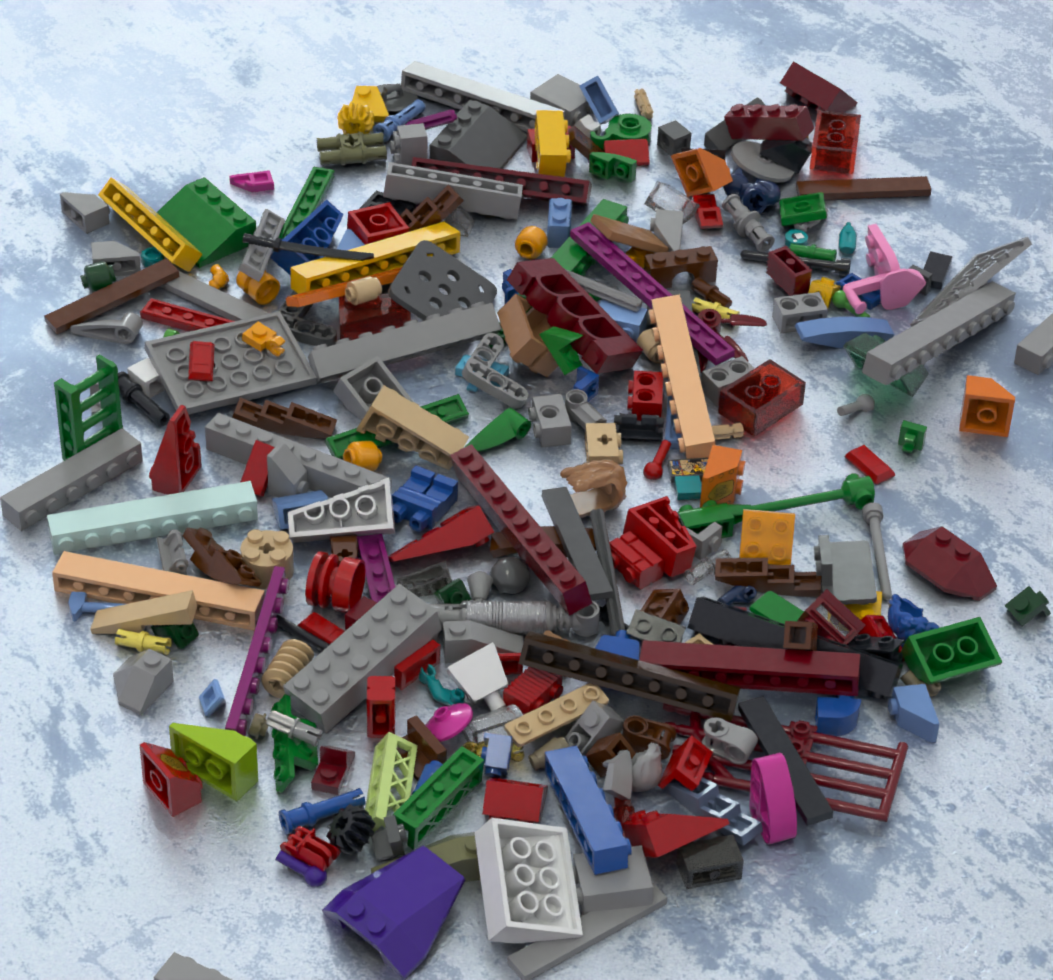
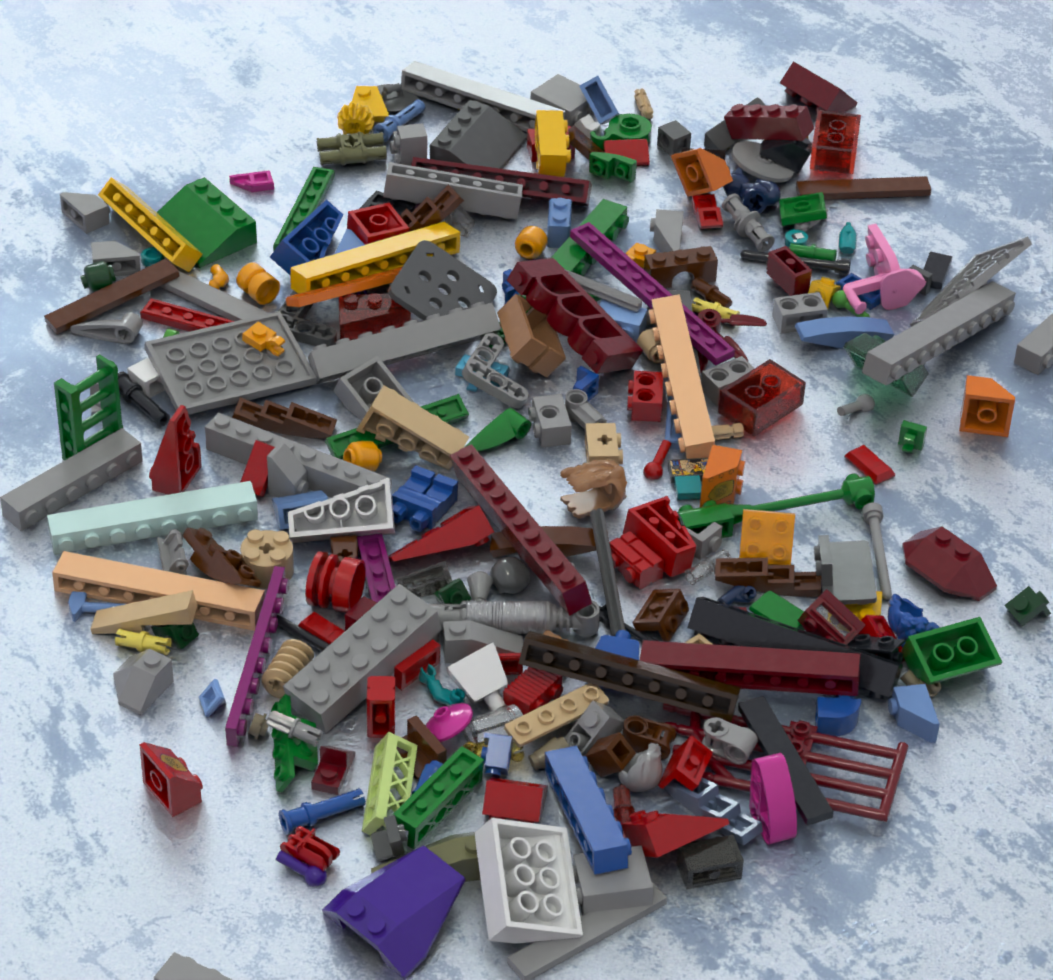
lime slope [169,723,259,802] -> none
red tile [188,341,215,381] -> none
light grey tile [238,208,285,282] -> none
black sword [243,233,374,261] -> none
black gear [326,804,376,856] -> none
tan brick [345,276,382,305] -> none
magenta axle [405,109,457,130] -> none
green slope [539,326,583,375] -> none
dark grey tile [541,487,613,601] -> none
medium nougat tile [591,214,669,253] -> none
light grey slope [603,750,633,800] -> none
black hinge [614,413,664,440] -> none
hinge [626,609,686,643] -> none
clear brick [644,181,700,224] -> none
reddish brown brick [783,621,818,651] -> none

